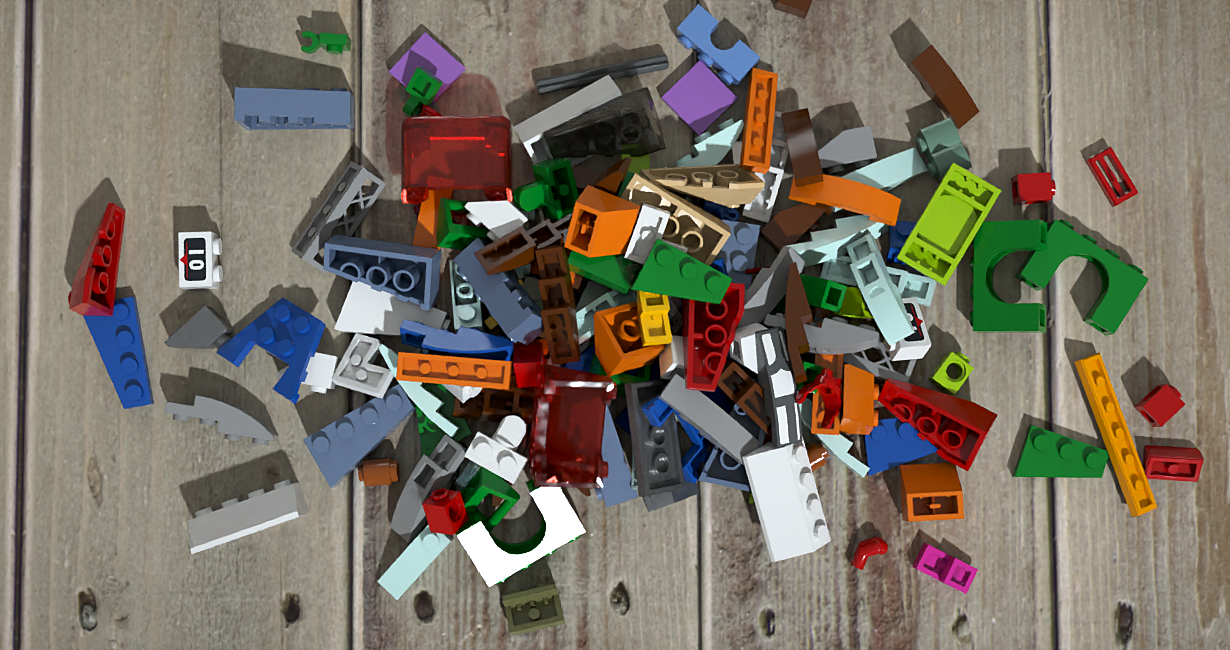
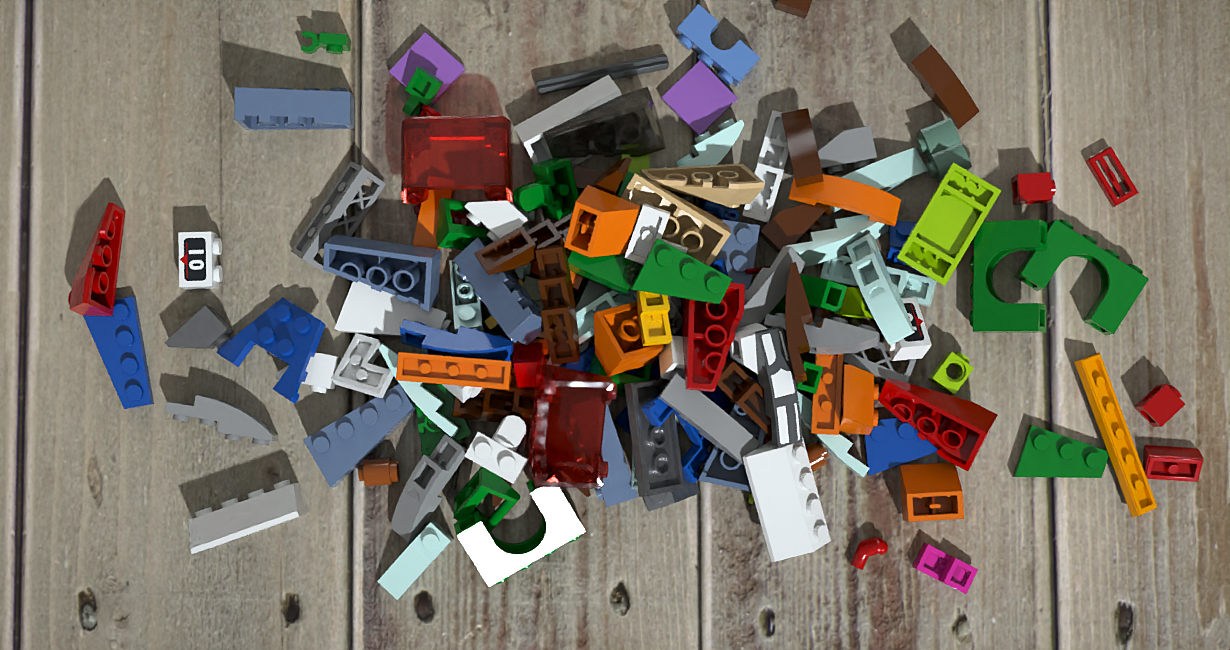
red brick [422,488,469,535] -> none
clear light blue tile [453,460,480,489] -> none
olive bracket [502,583,565,636] -> none
orange plate [740,68,778,174] -> none
red helmet [795,368,842,429] -> none

